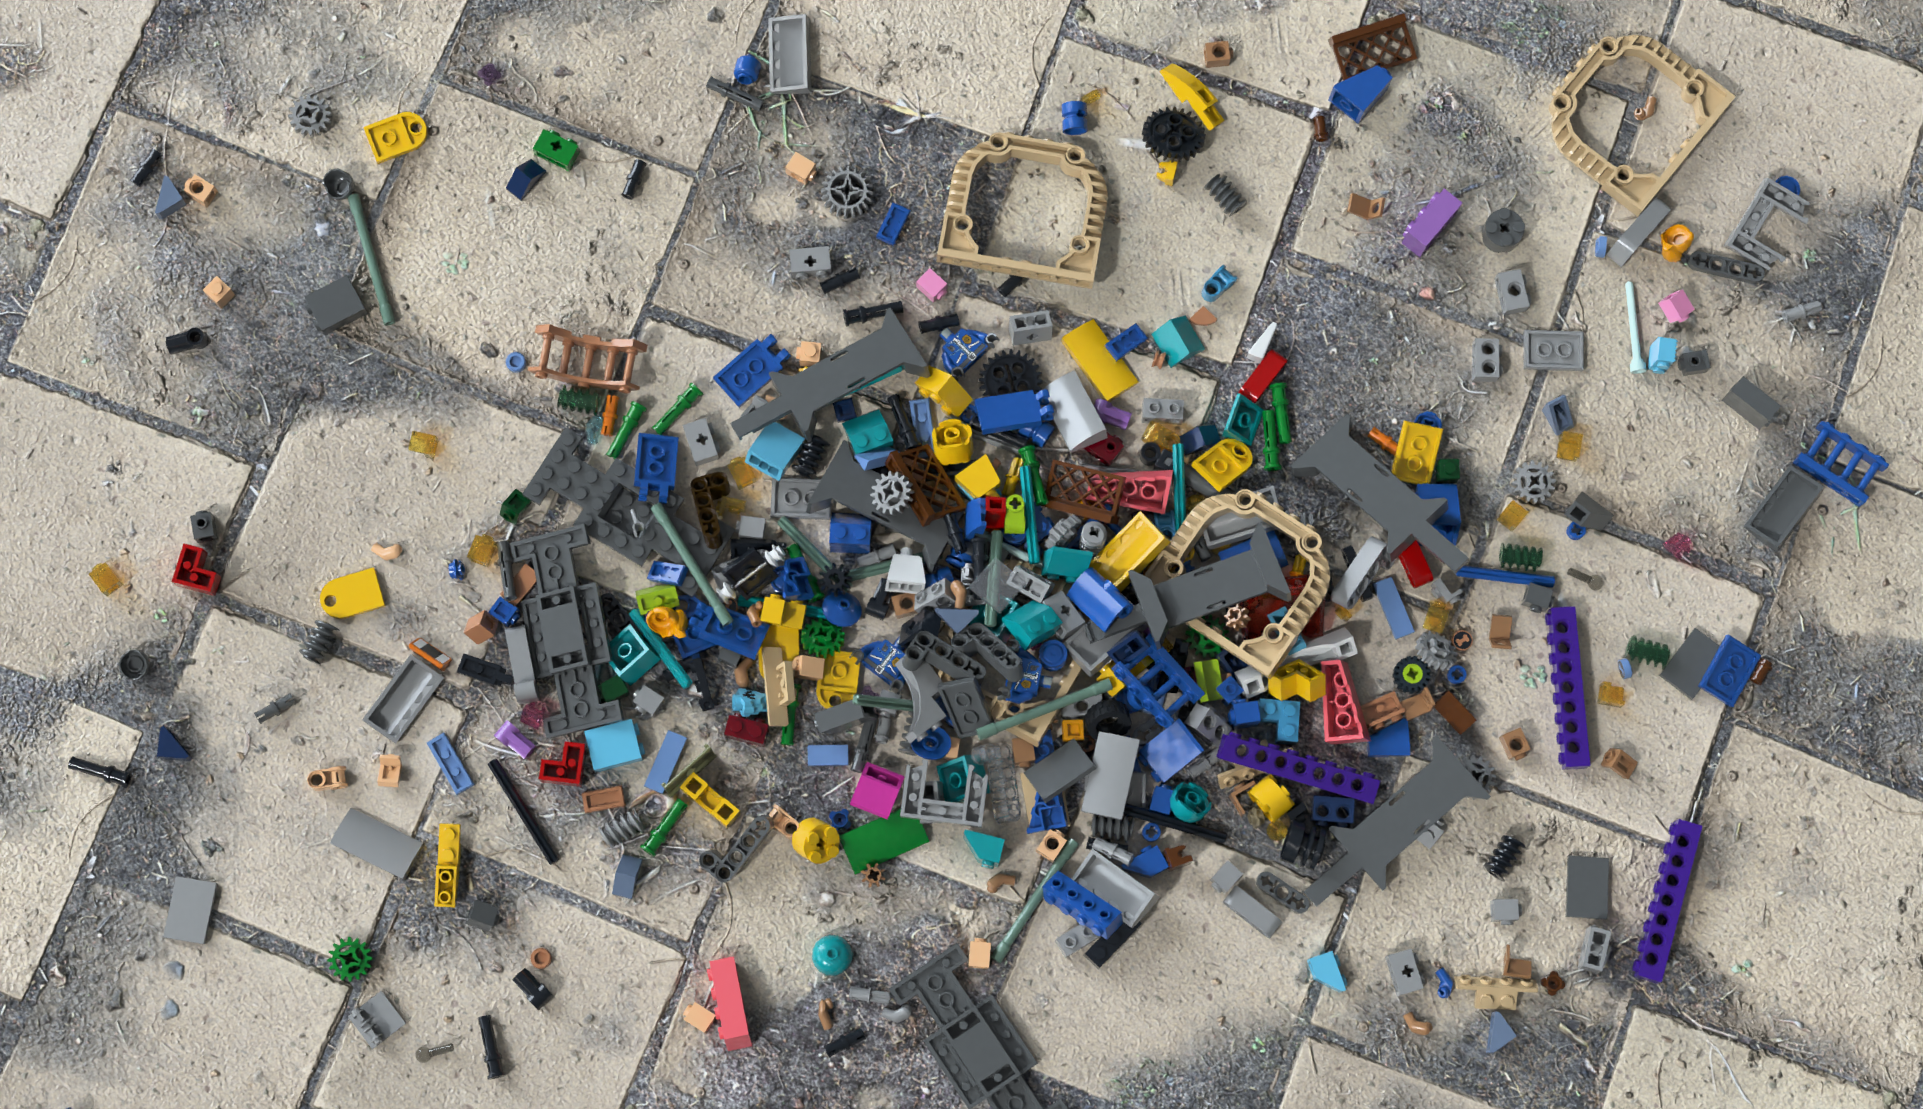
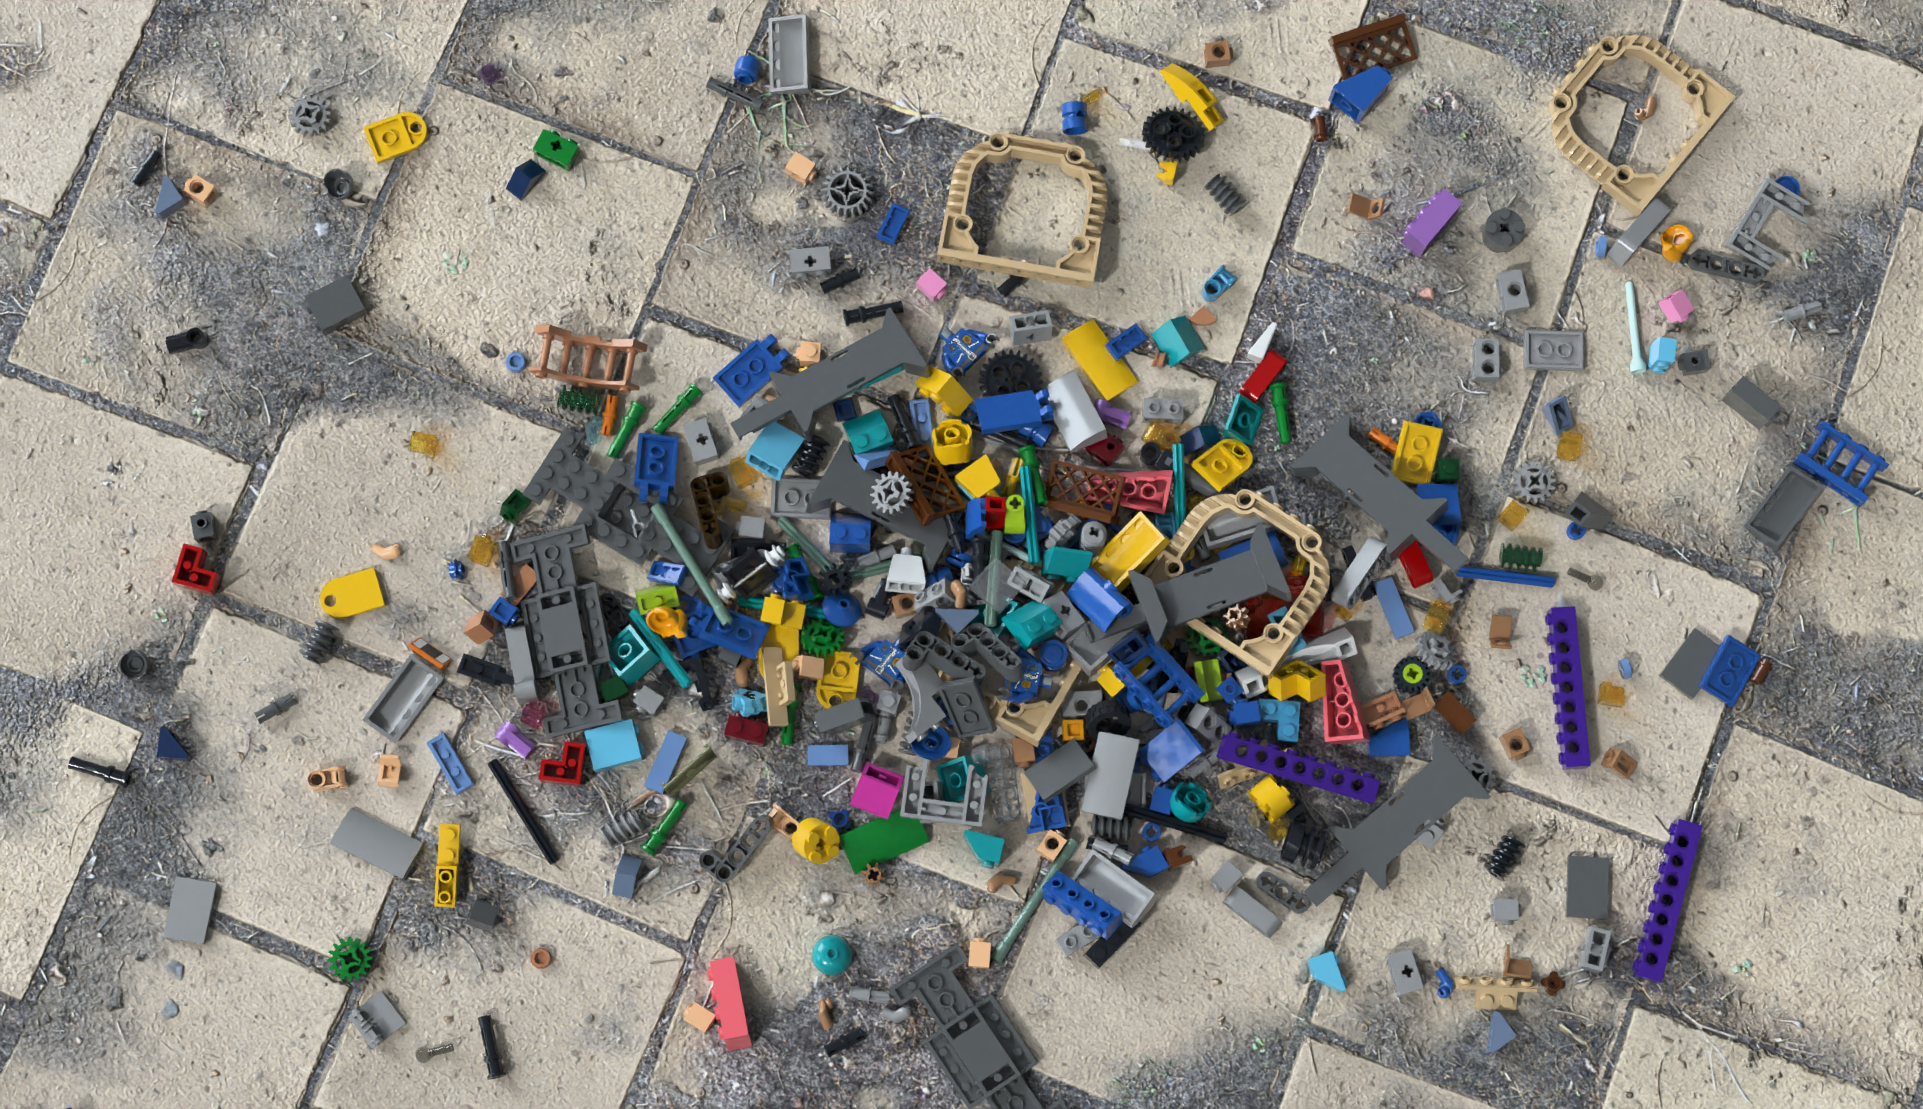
clear yellow brick [89,562,124,597] -> none
light nougat brick [203,276,235,309] -> none
sand green piece [348,194,395,326] -> none
black piece [512,968,553,1010] -> none
nougat tile [582,785,626,814] -> none
black pin [621,159,647,200] -> none
yellow arch [680,772,741,829] -> none
medium nougat arm [747,601,764,628] -> none
sand green axle [852,694,913,711] -> none
black pin [918,313,960,334] -> none
sand green piece [976,678,1113,740] -> none
medium nougat bracket [1229,780,1256,817] -> none
green pin [1262,410,1282,472] -> none
dark blue brick [1310,795,1355,828] -> none
medium nougat arm [1403,1011,1433,1035] -> none
tile [1451,630,1473,651] -> none
dark grey brick [1521,583,1555,613] -> none
clear green piece [1625,635,1670,670] -> none
clear pink tile [1663,532,1692,559] -> none

